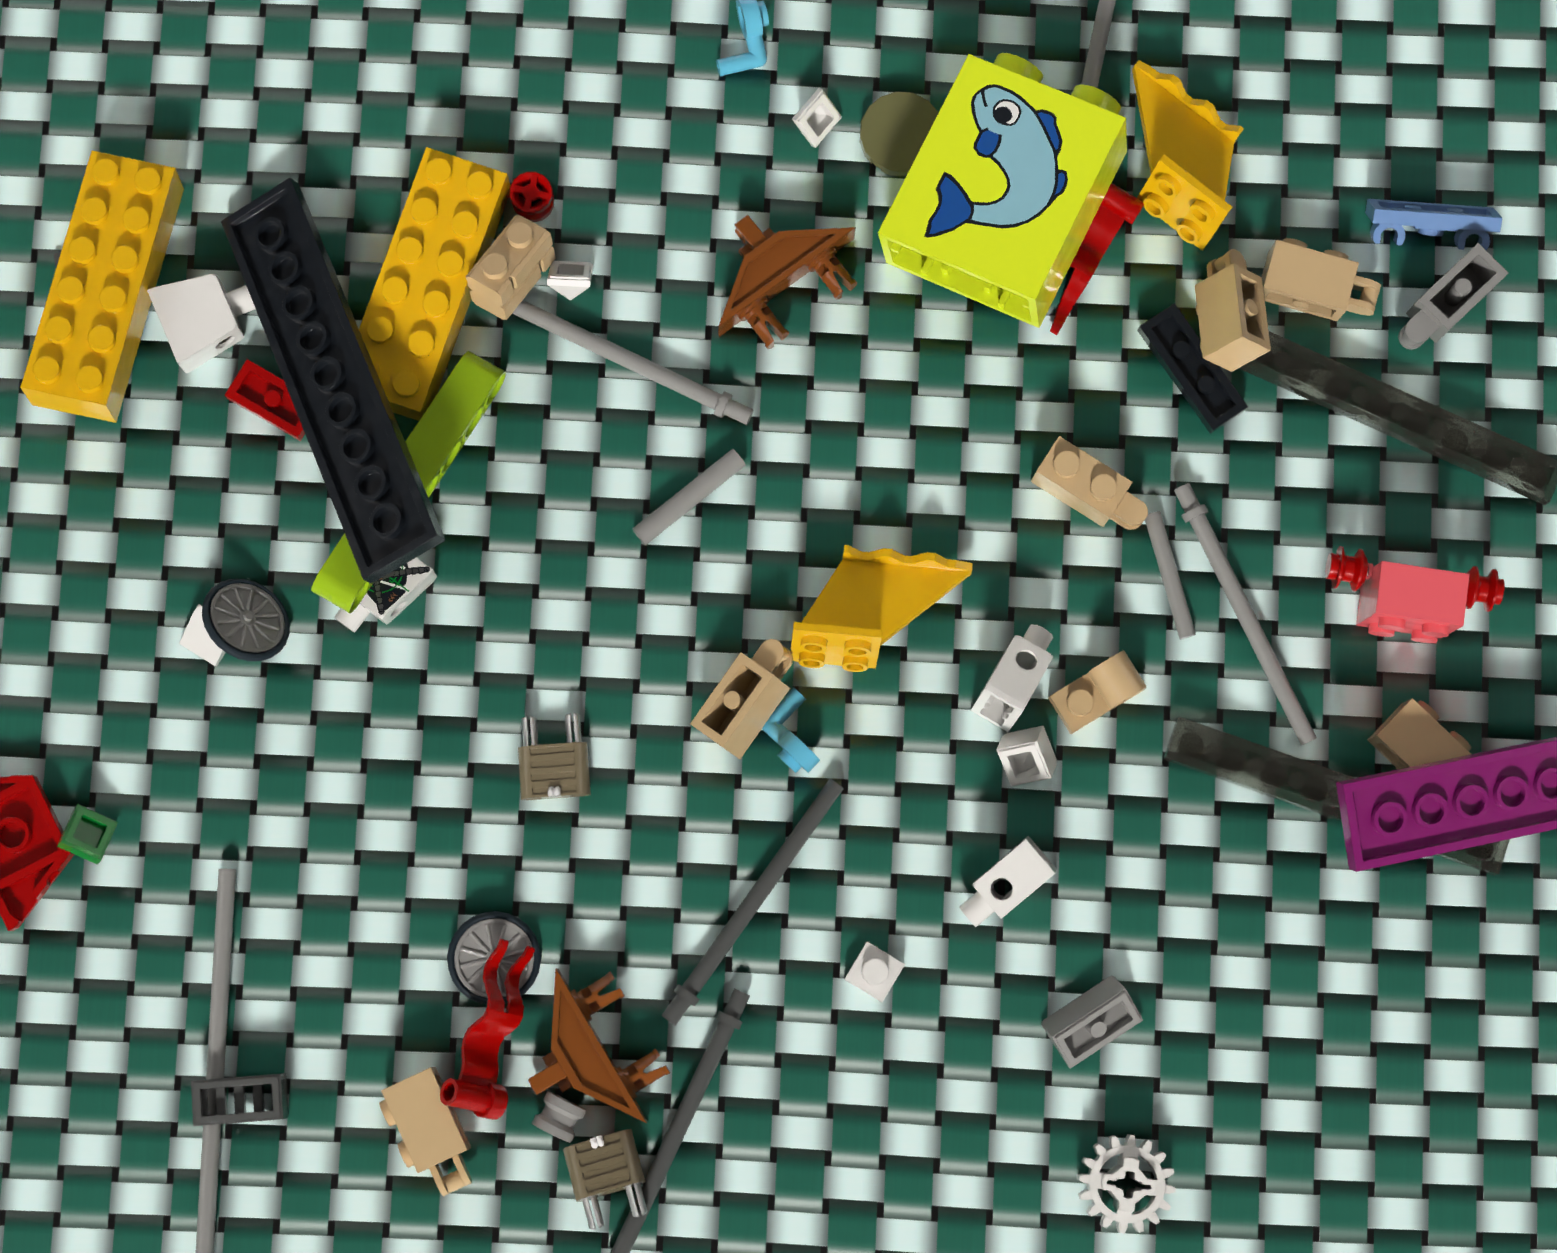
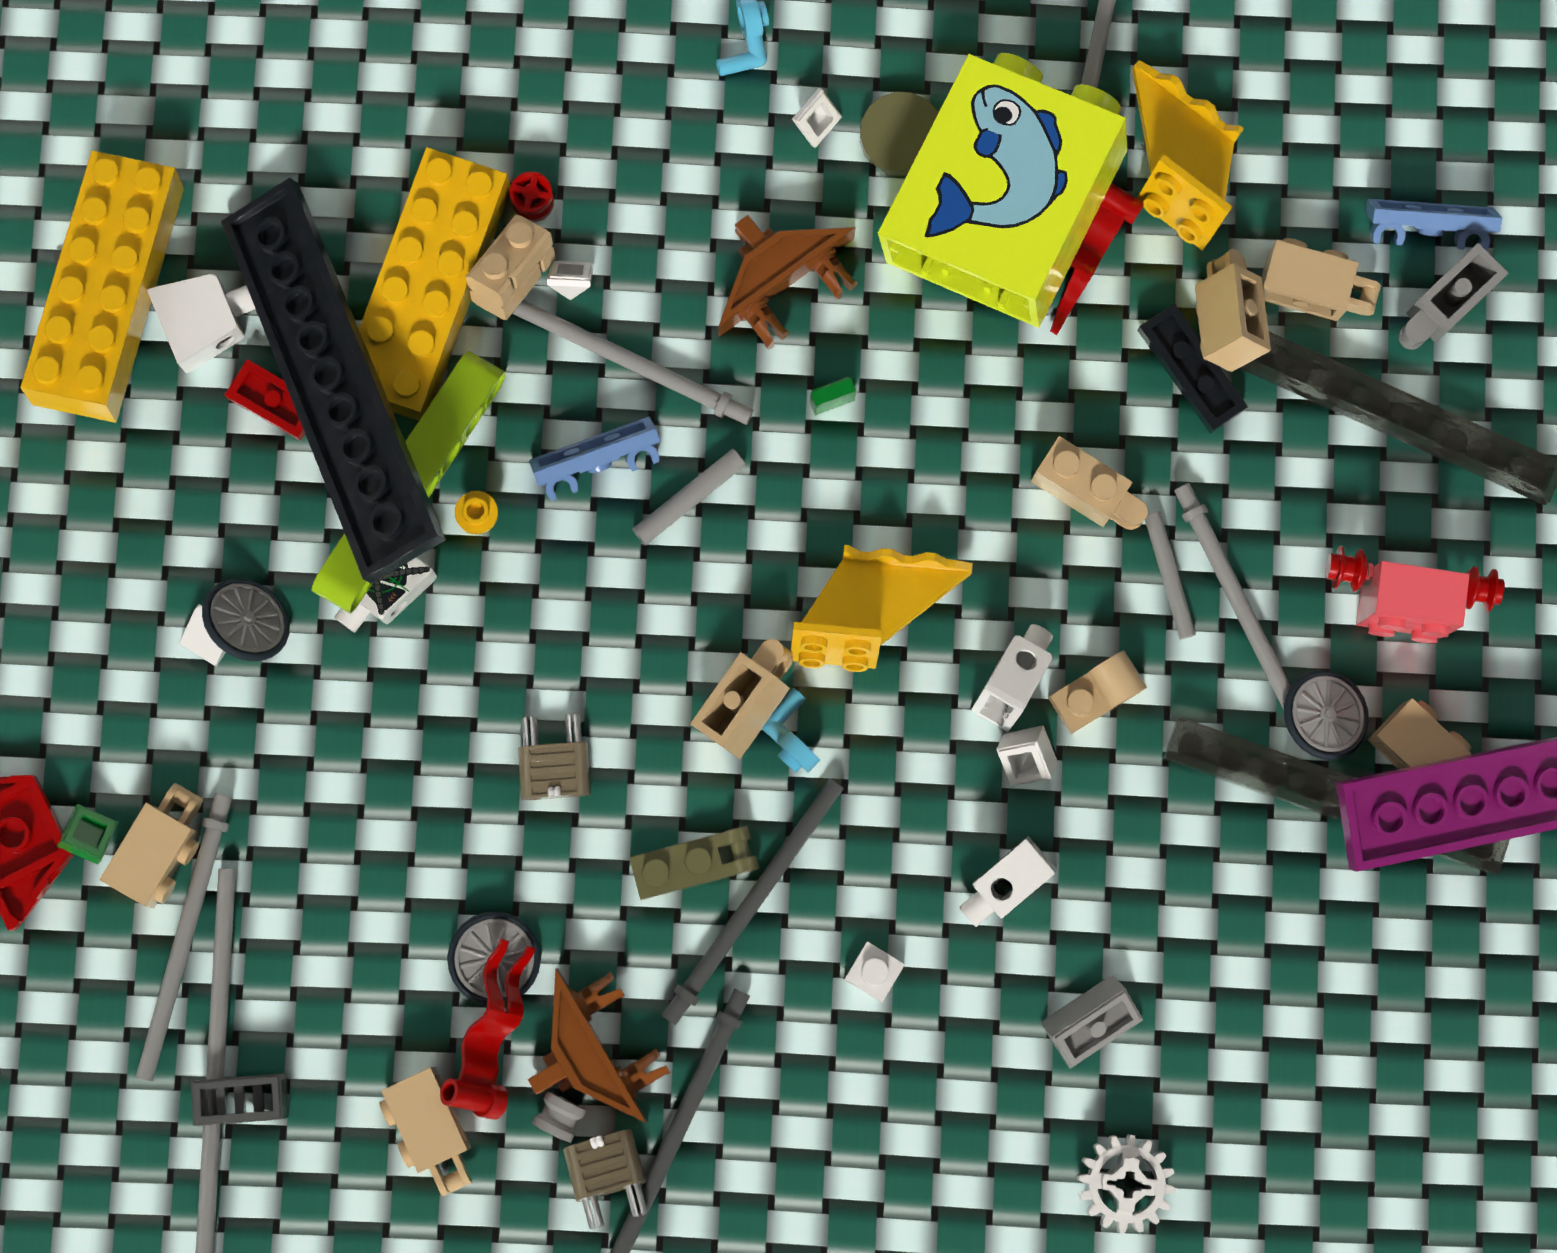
none -> tan brick [99,783,203,908]
none -> light grey bar [136,793,232,1082]
none -> yellow plate [455,491,498,535]
none -> medium blue plate [529,416,660,501]
none -> olive plate [629,826,759,900]
none -> green tile [810,377,856,415]
none -> light grey wheel [1284,670,1369,760]

